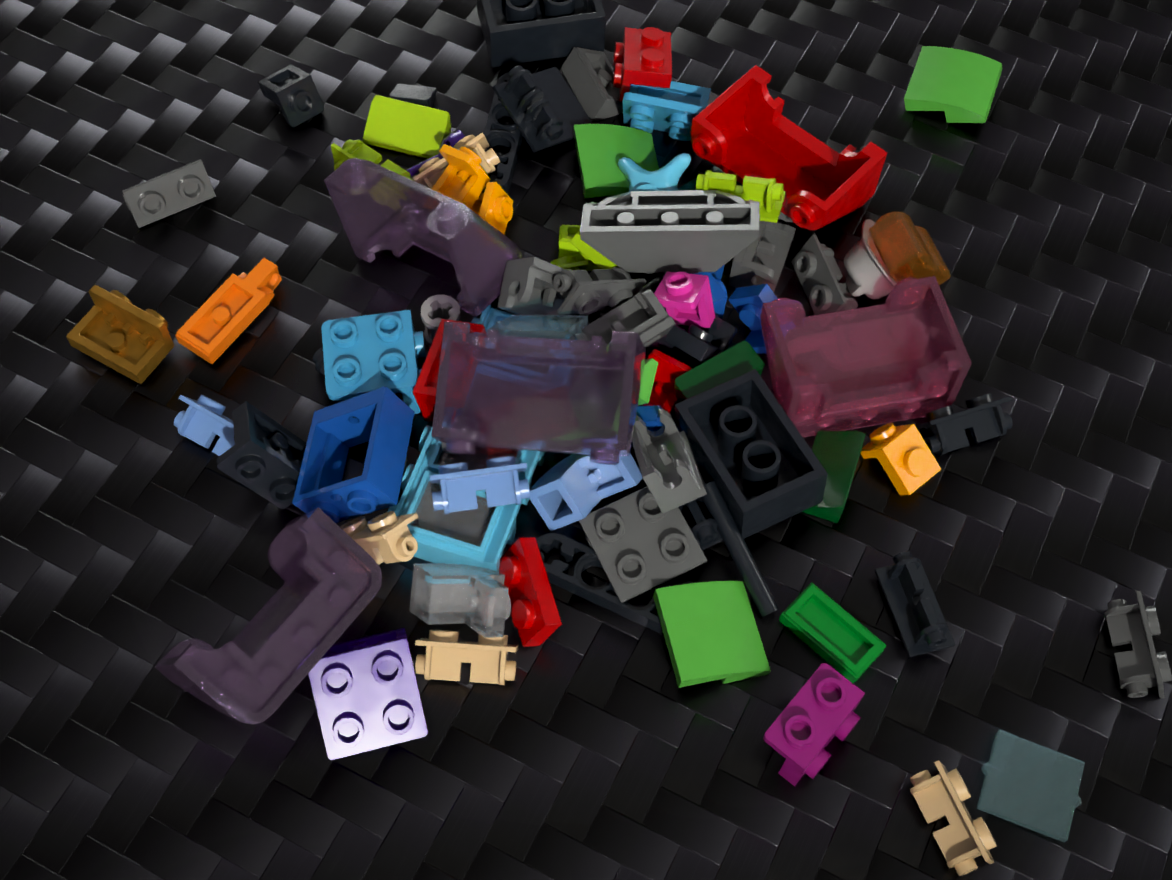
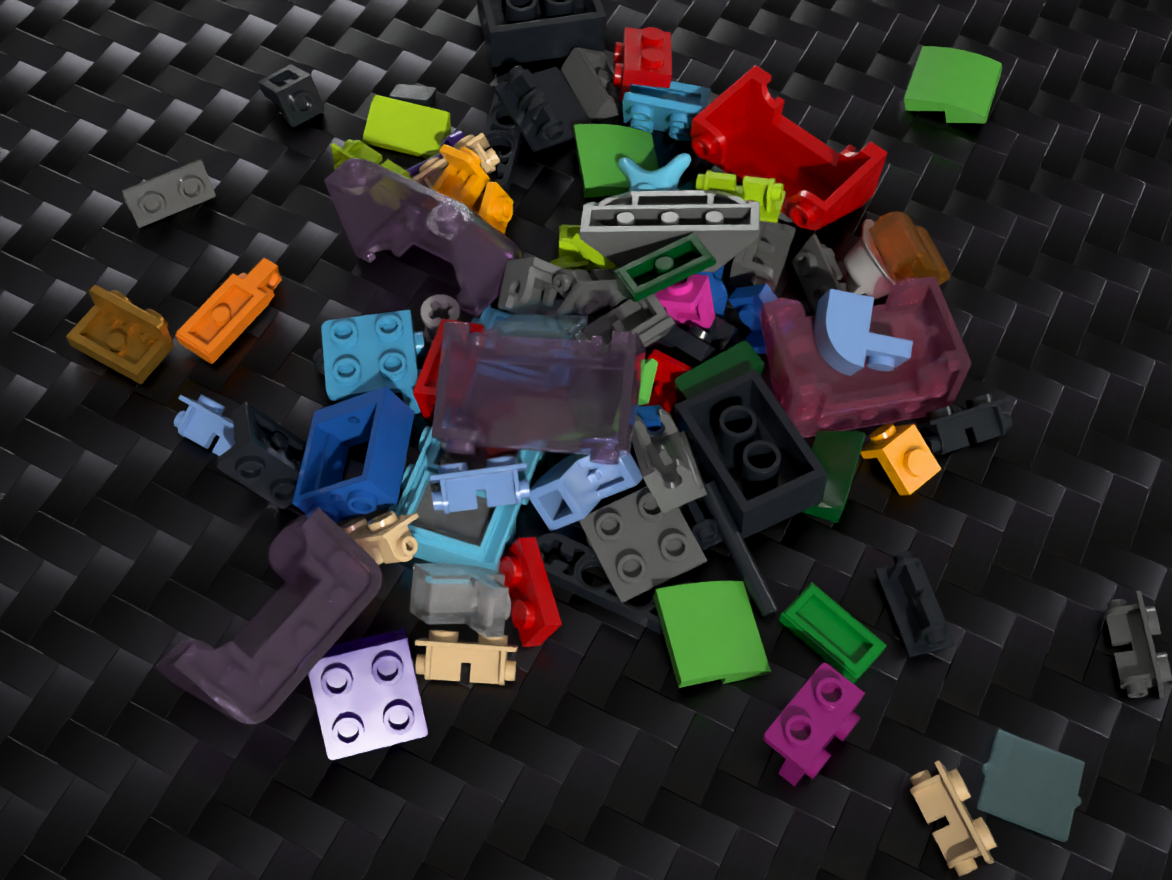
none -> dark green slope [614,233,716,302]
none -> medium blue brick [814,289,913,376]

